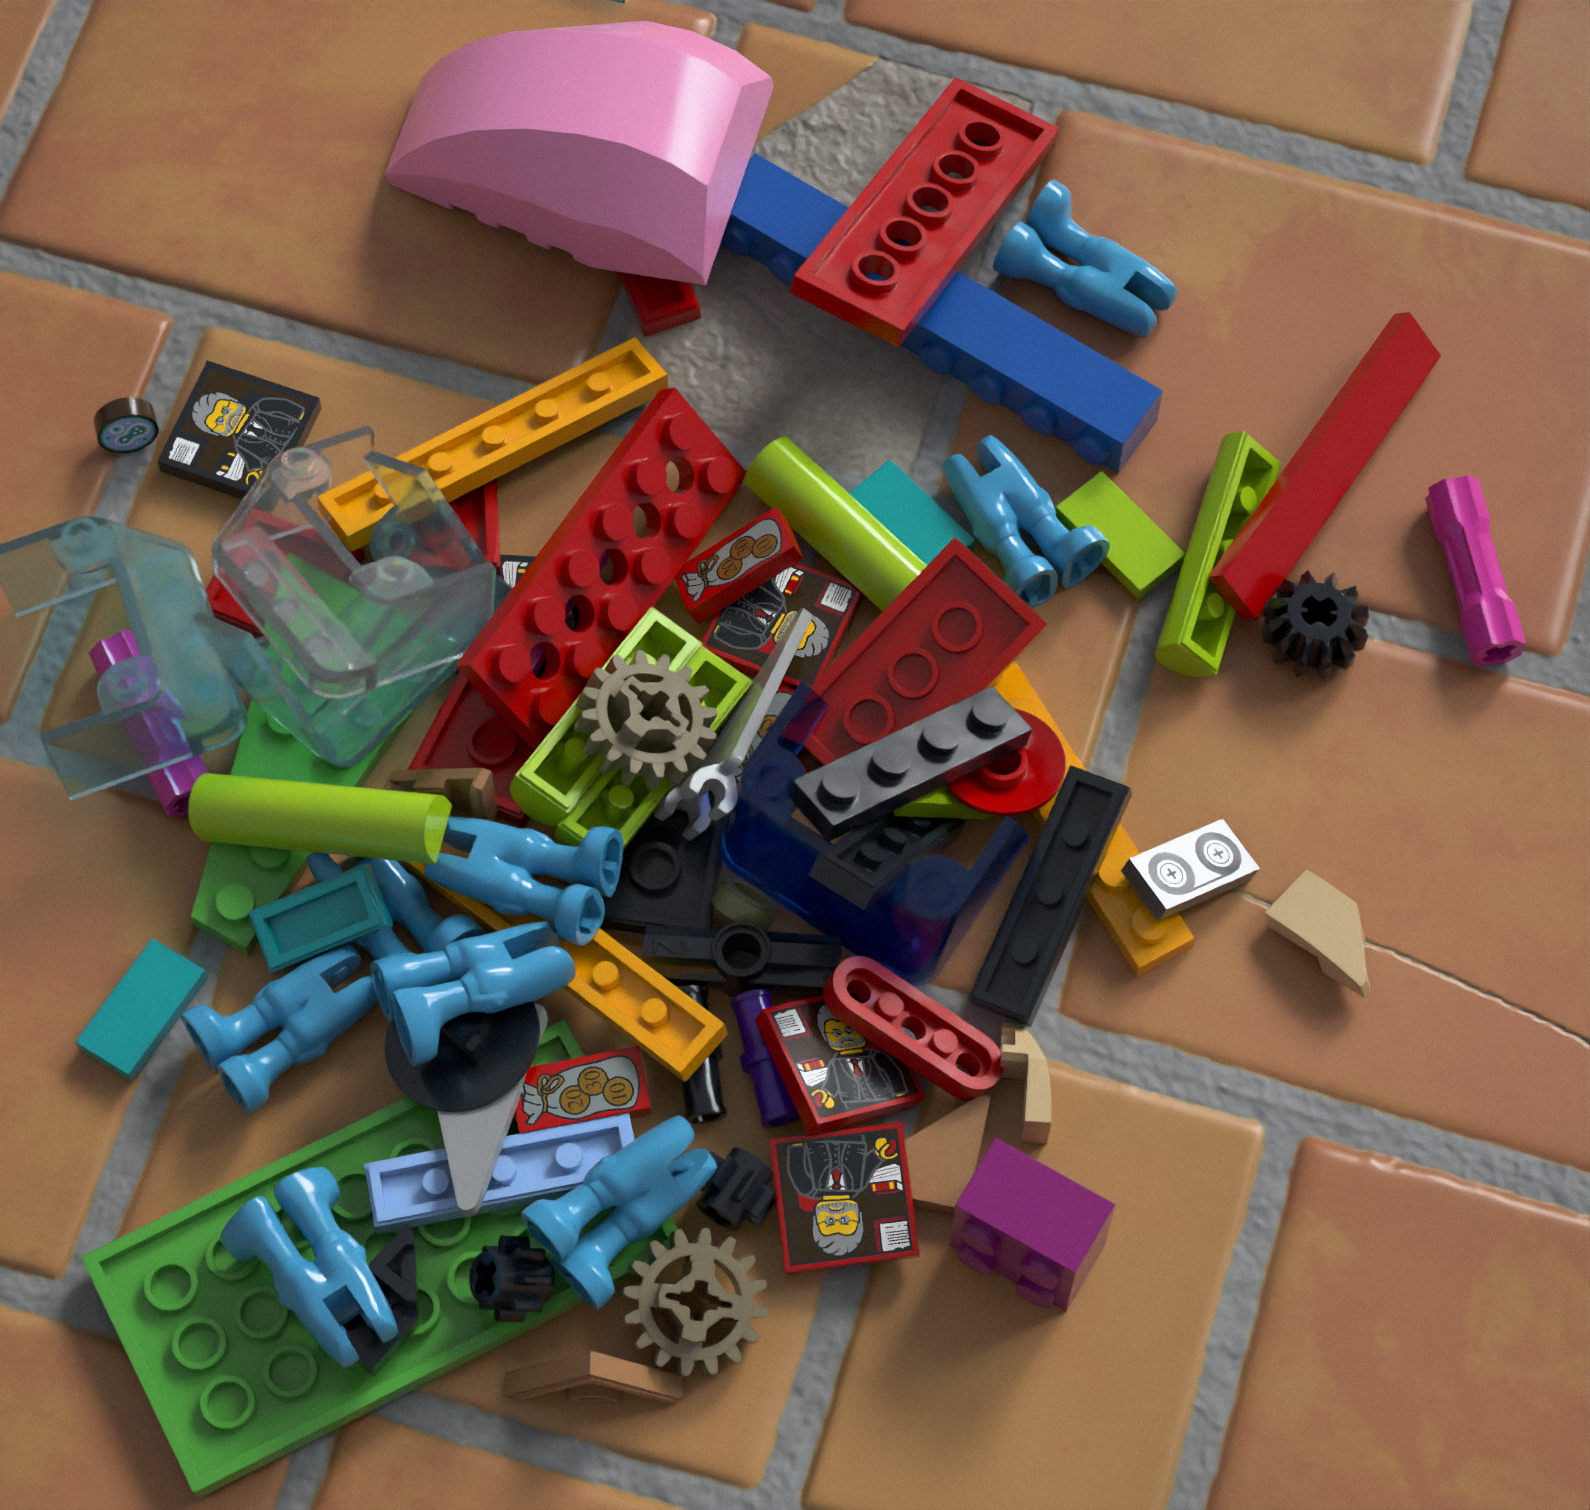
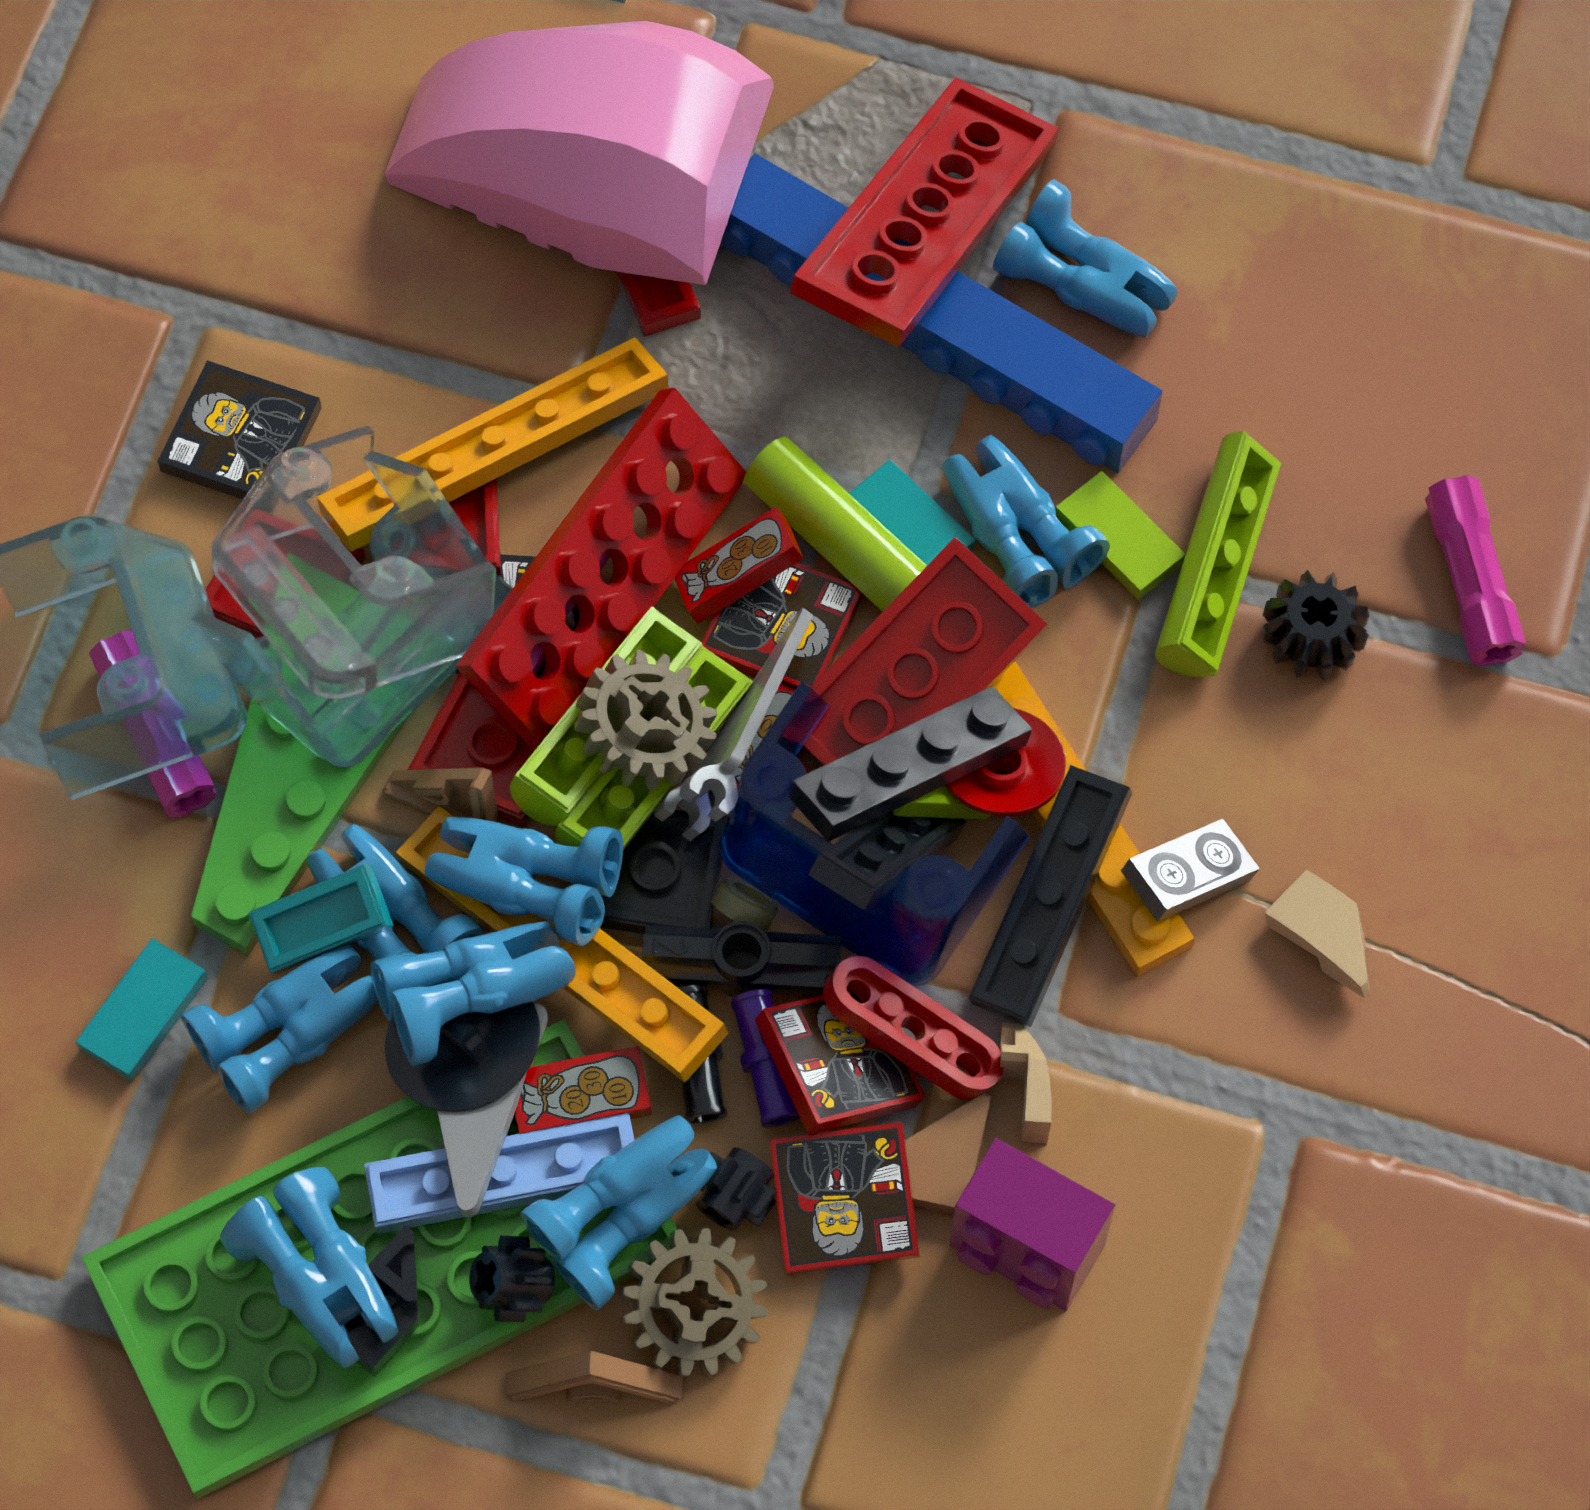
tile [93,397,159,453] -> none
lime brick [188,773,452,864] -> none
red tile [1208,312,1441,620] -> none

